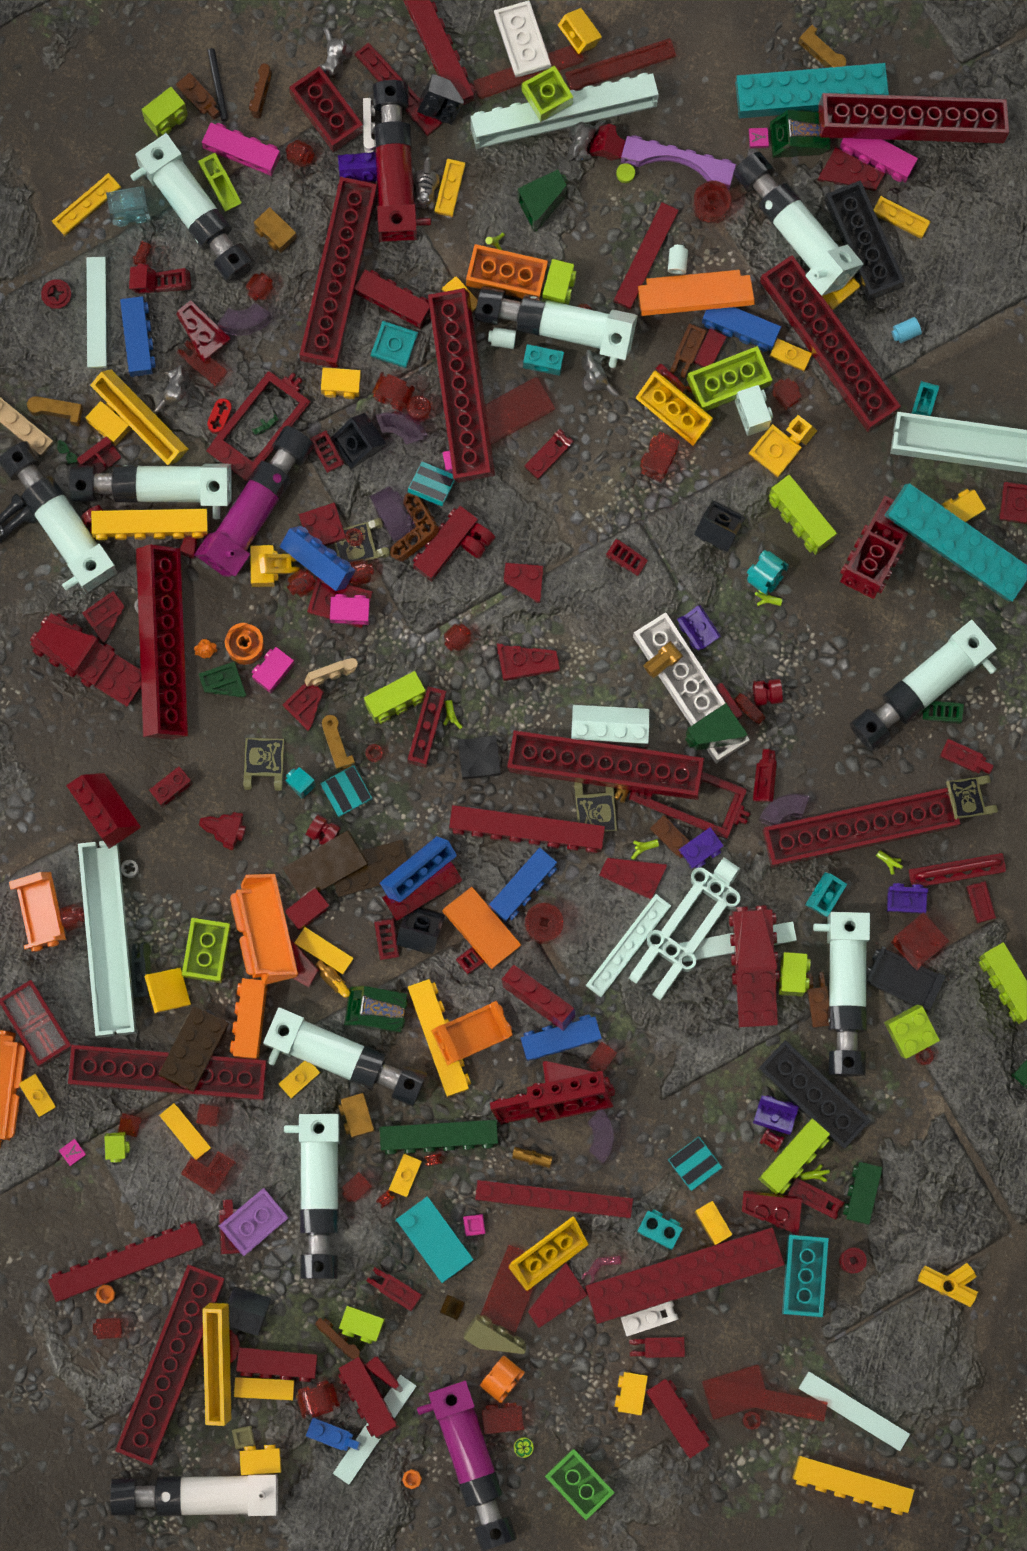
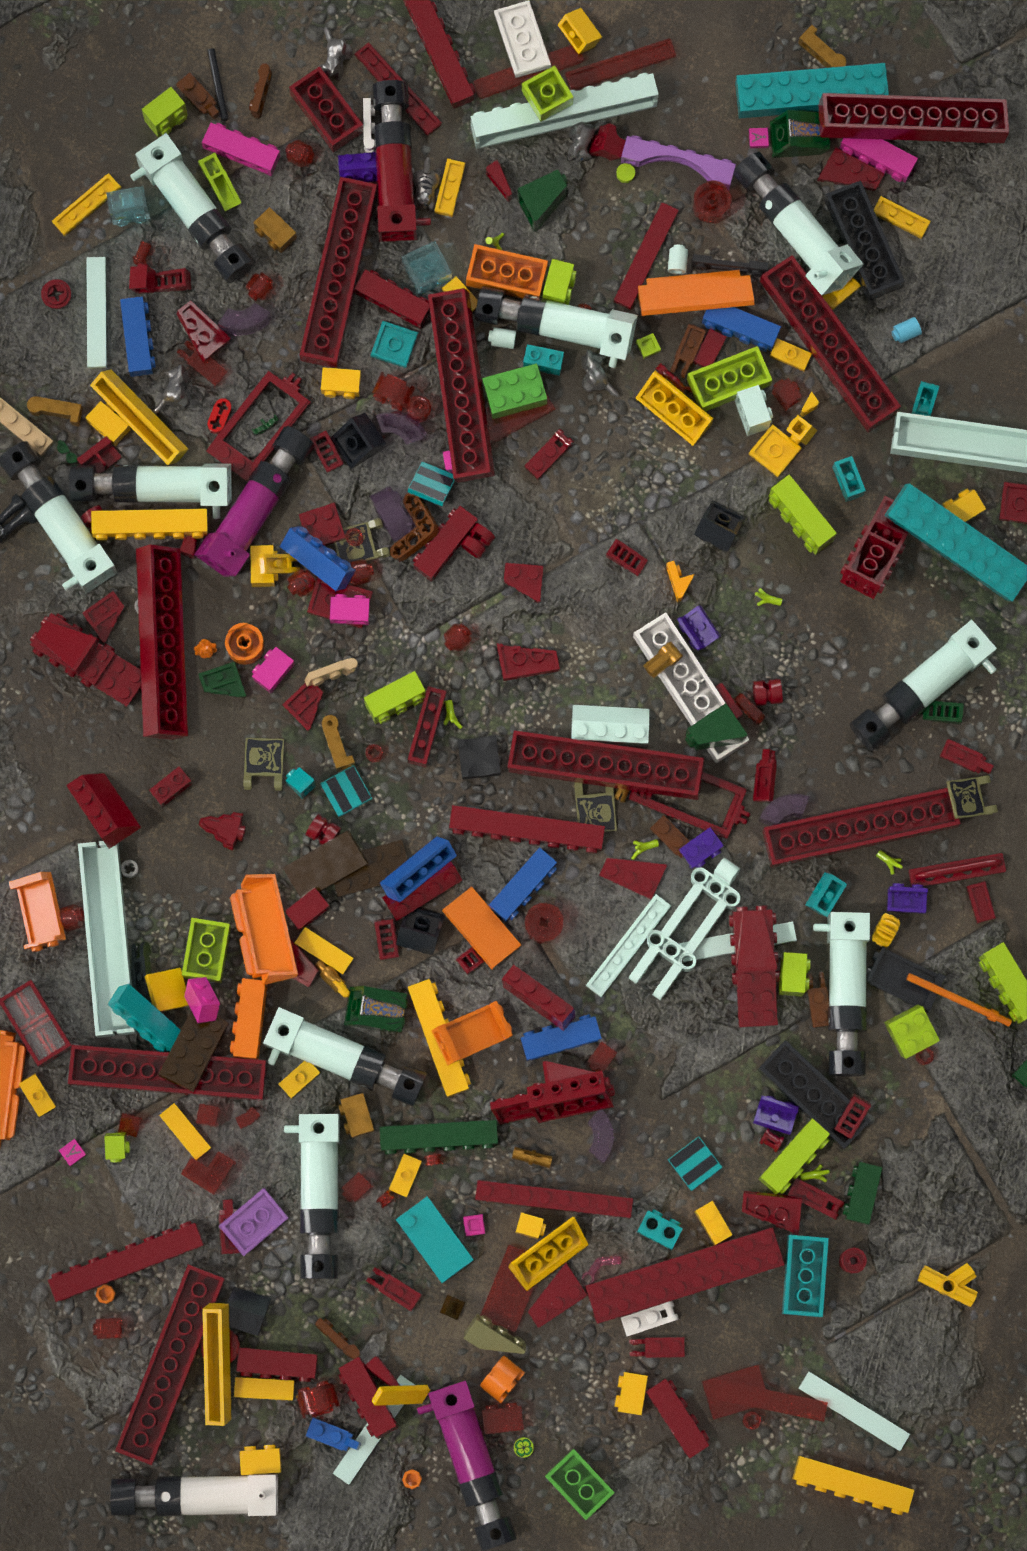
olive tile [232,1426,255,1449] -> none
lime brick [339,1306,385,1344] -> none
black slope [417,74,464,125] -> none
clear red brick [640,431,680,483] -> none
teal brick [747,550,789,595] -> none
clear red brick [891,912,949,970] -> none
none -> teal brick [107,984,181,1052]
none -> dark pink brick [184,977,220,1023]
none -> clear red piece [235,1107,260,1129]
none -> yellow tile [372,1385,430,1406]
none -> clear light blue brick [401,241,452,296]
none -> bright green brick [482,363,547,419]
none -> dark red slope [486,160,512,201]
none -> yellow brick [516,1213,546,1239]
none -> lime plate [636,333,661,359]
none -> light orange slope [666,561,694,602]
none -> black container [692,254,768,277]
none -> yellow slope [800,392,819,417]
none -> teal brick [832,456,866,502]
none -> dark red slope [834,1094,871,1139]
none -> yellow gear [872,913,900,947]
none -> orange bar [907,973,1012,1027]

